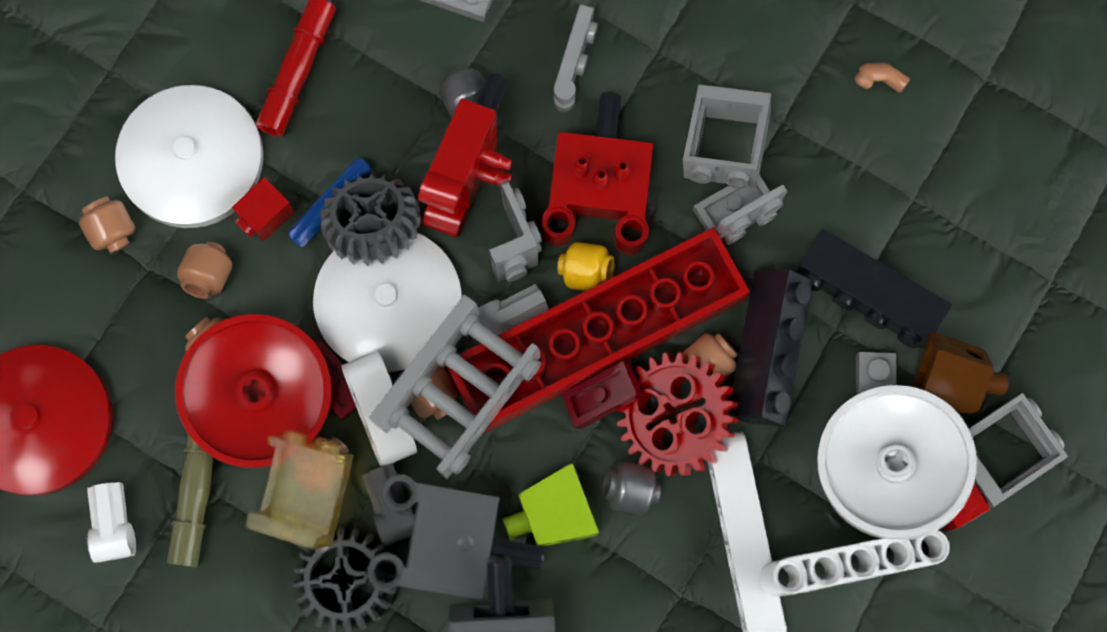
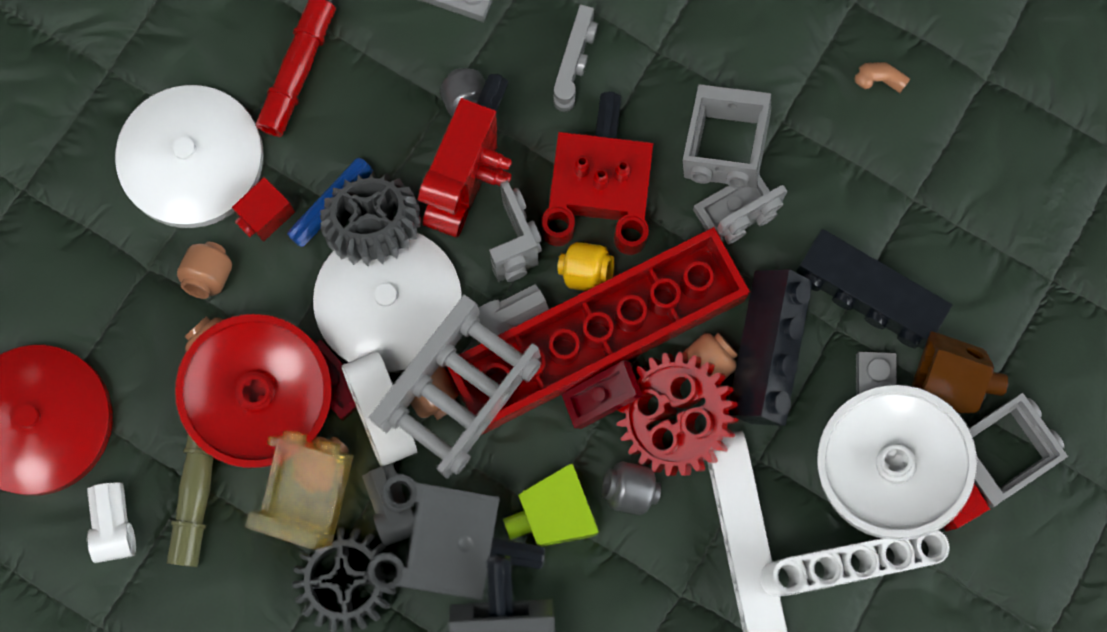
nougat head [79,196,135,254] -> none

